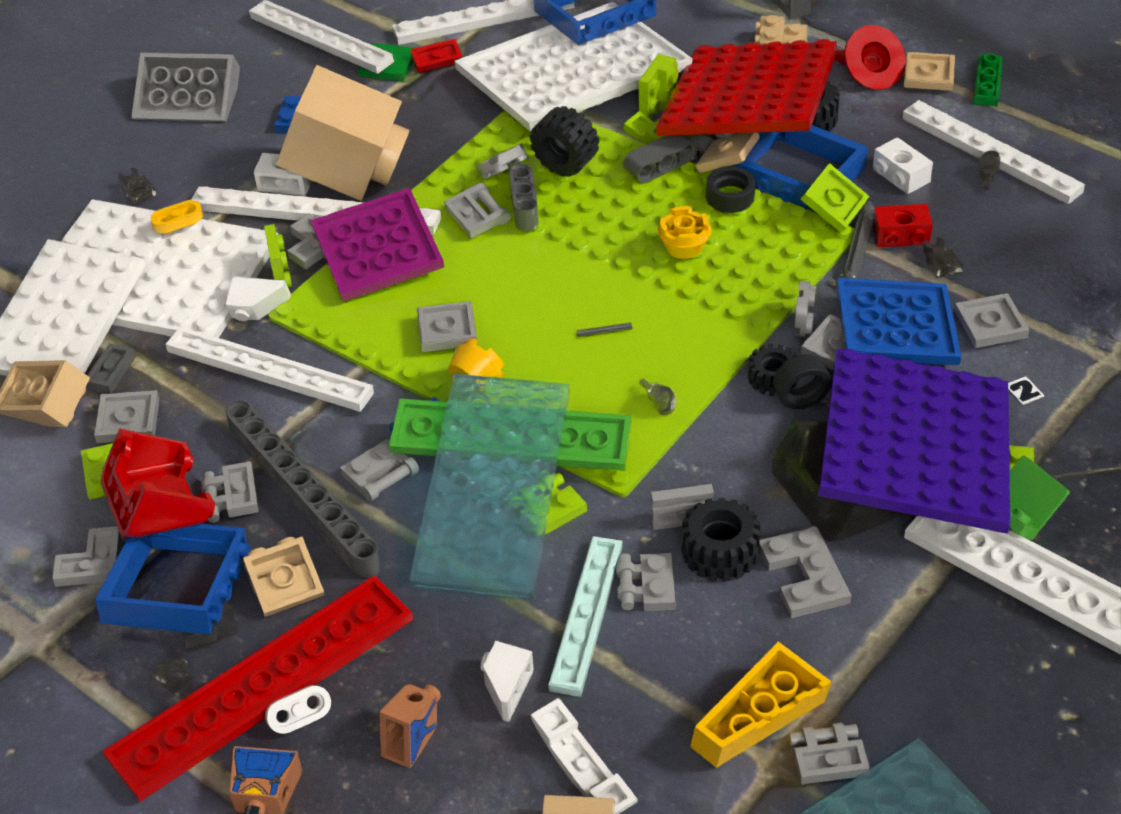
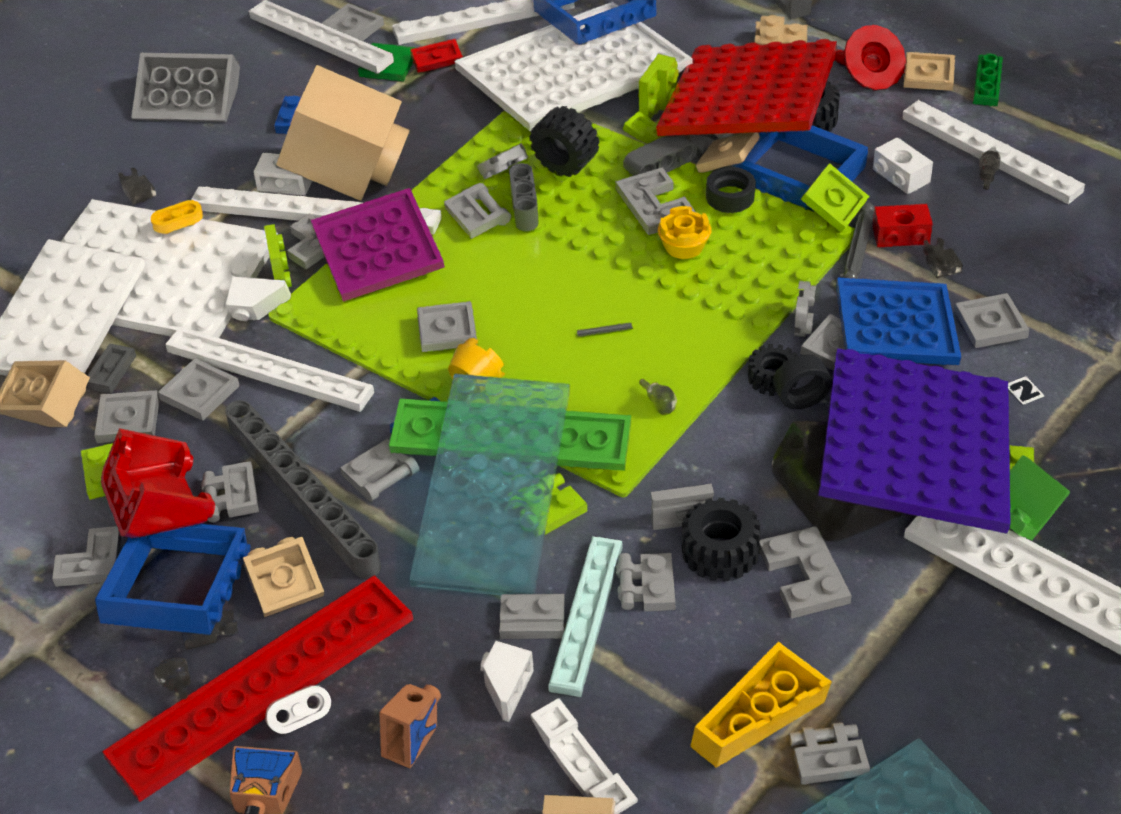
none -> light grey plate [158,358,240,421]
none -> light grey plate [321,3,384,41]
none -> light grey plate [499,594,565,639]
none -> light grey plate [616,167,696,235]

